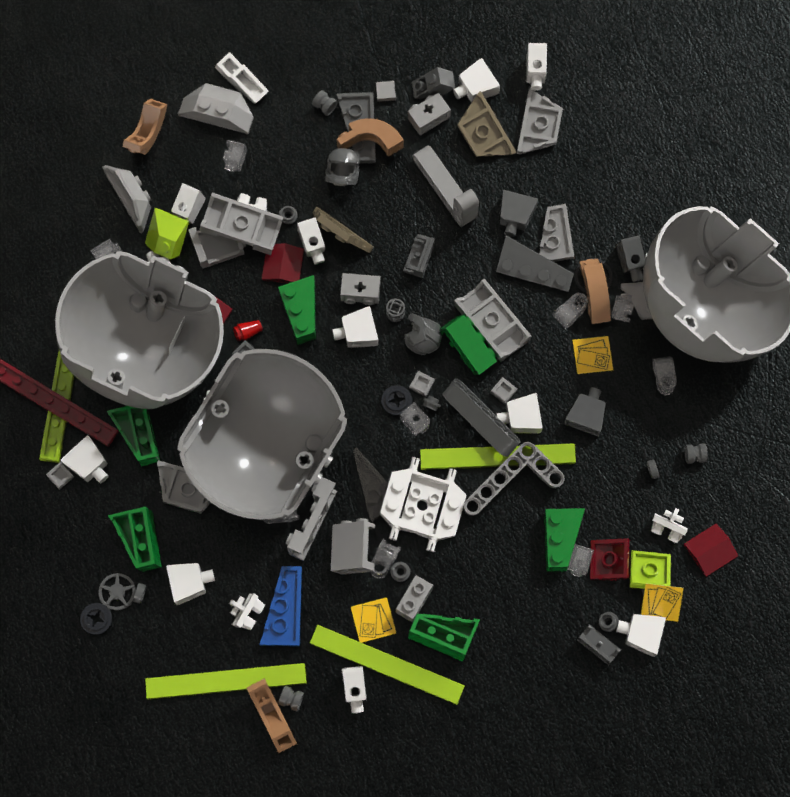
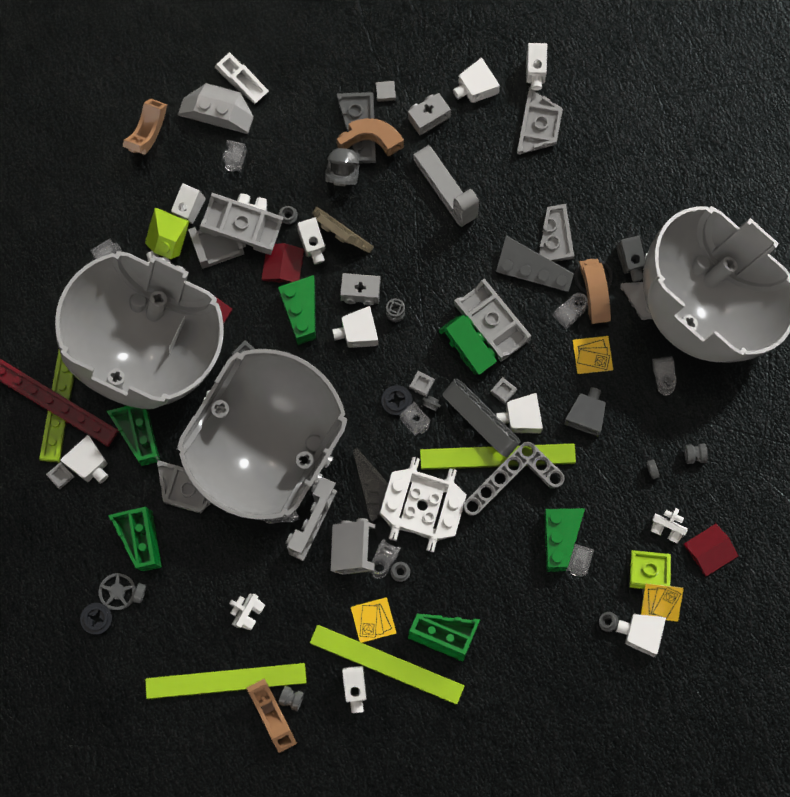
light grey wedge [103,165,151,233] -> none
white torso [166,563,215,605] -> none
red cone [233,320,263,342] -> none
blue wing [259,566,302,646] -> none
dark grey wheel [312,90,338,116] -> none
light grey brick [396,575,433,623] -> none
dark grey hinge [403,234,435,278] -> none
dark grey helmet [404,313,442,355] -> none
dark grey slope [412,67,455,99] -> none
dark tan wing [457,91,517,157] -> none
dark grey torso [500,190,538,237] -> none
dark grey hinge [577,624,621,666] -> none
dark red slope [590,538,629,581] -> none
clear brick [611,293,634,323] -> none

